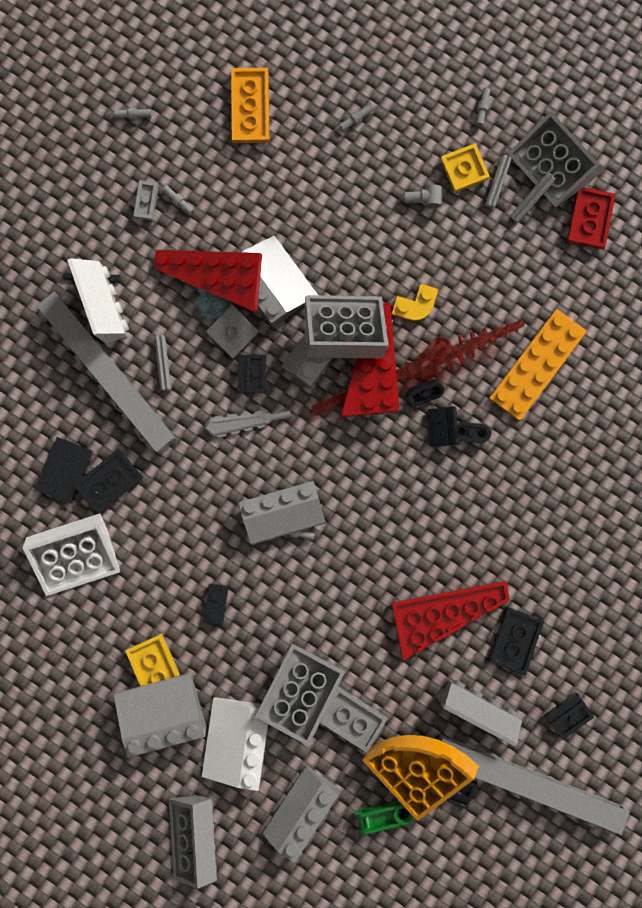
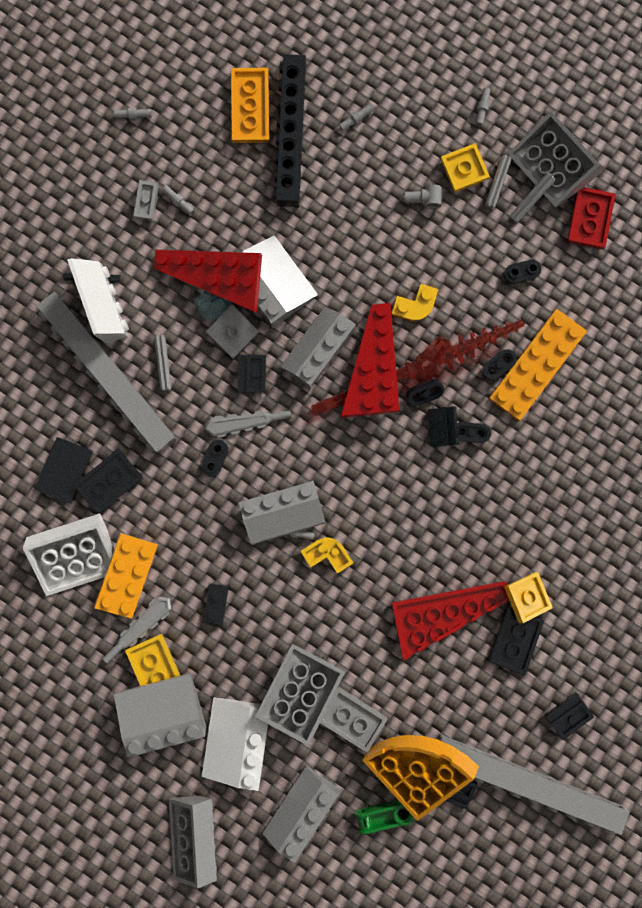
light grey slope [305,295,388,358] -> none
light grey slope [438,679,522,747] -> none
none -> light orange plate [94,533,158,618]
none -> light grey sword [103,597,171,664]
none -> black plate [202,440,228,477]
none -> black brick [273,54,306,207]
none -> yellow plate [300,538,353,574]
none -> black plate [482,349,517,381]
none -> black plate [503,260,541,285]
none -> yellow plate [504,572,553,623]

